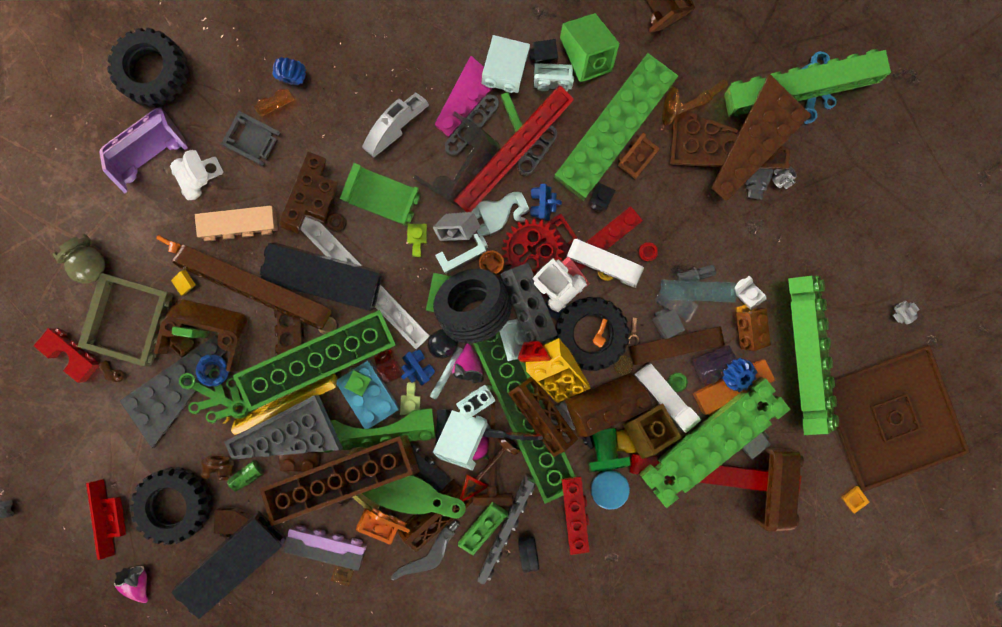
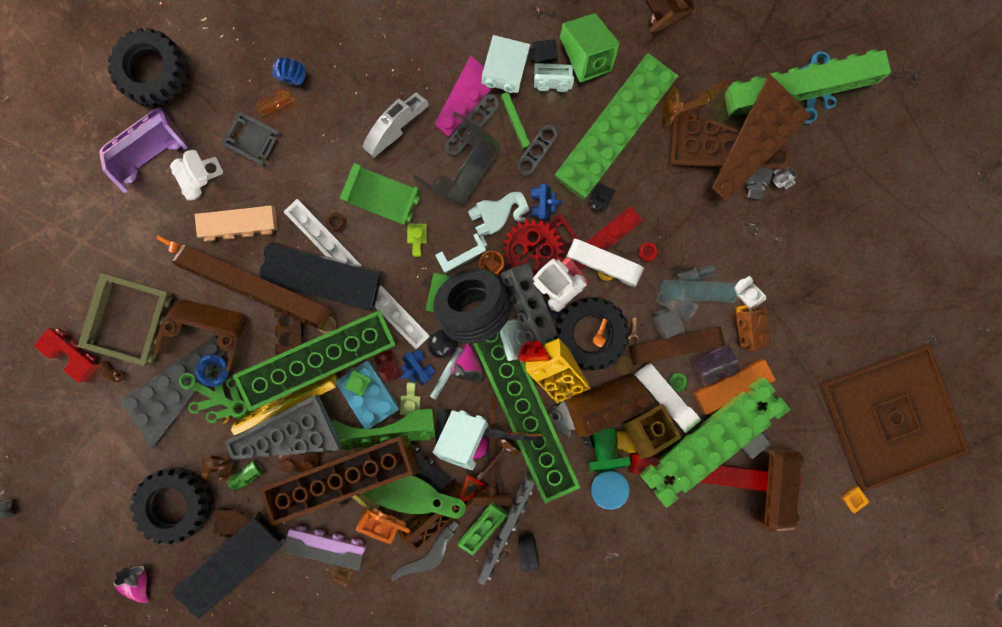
olive tile [53,234,105,284] -> none
red bracket [86,479,126,560] -> none
reddish brown slope [169,335,194,358] -> none
yellow tile [171,269,196,296] -> none
bright green tile [171,327,210,338] -> none
reddish brown piece [280,152,338,234] -> none
light grey brick [433,211,480,241] -> none
red plate [454,86,574,213] -> none
light aqua hips [456,385,495,420] -> none
reddish brown fence [508,377,578,457] -> none
red bracket [561,476,590,555] -> none
dark orange bracket [618,132,660,180] -> none
blue gear [723,358,757,392] -> none
bright green brick [788,276,839,435] -> none
light grey gear [893,301,920,325] -> none

